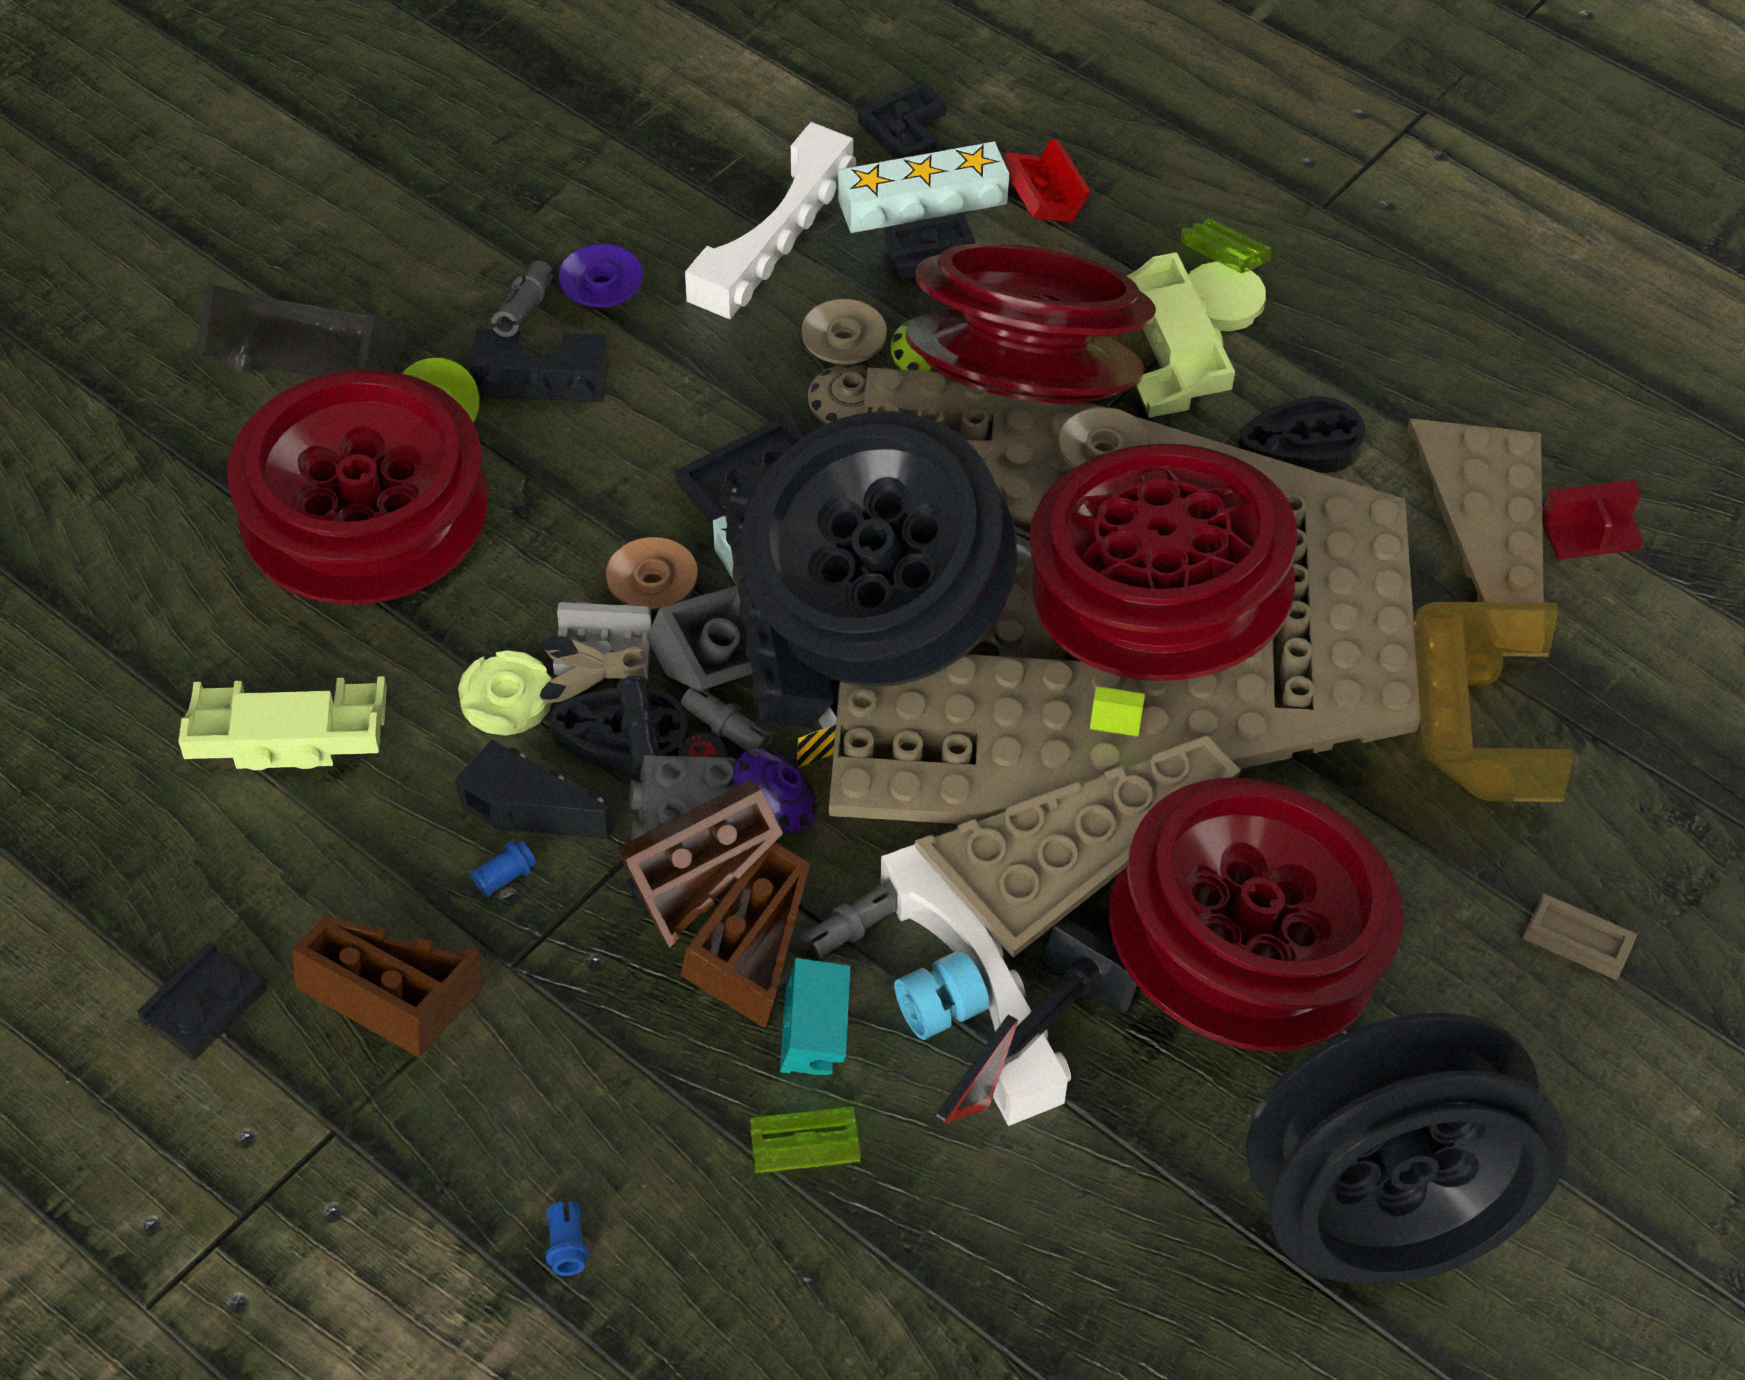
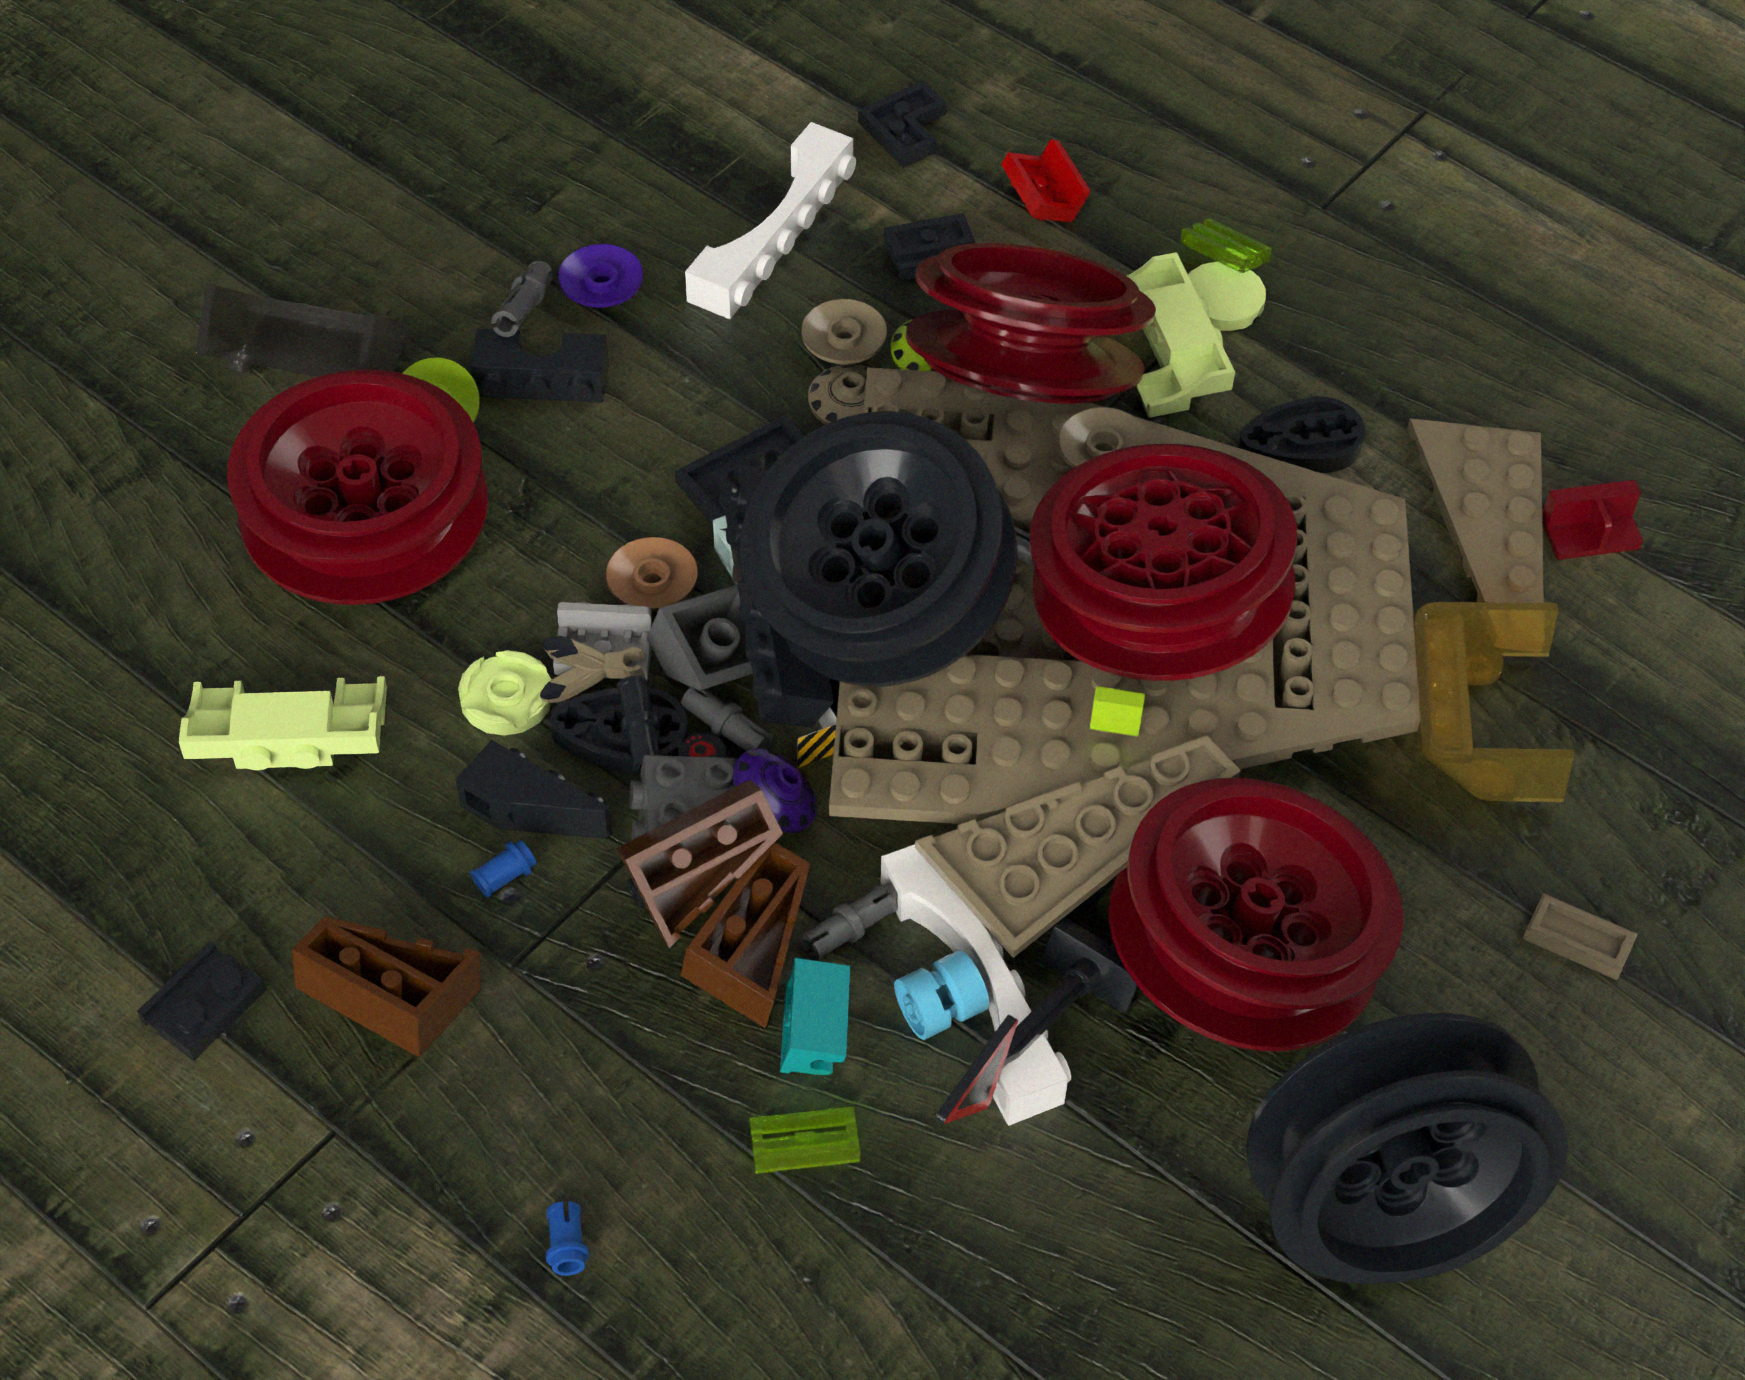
light aqua brick [838,142,1009,233] -> none

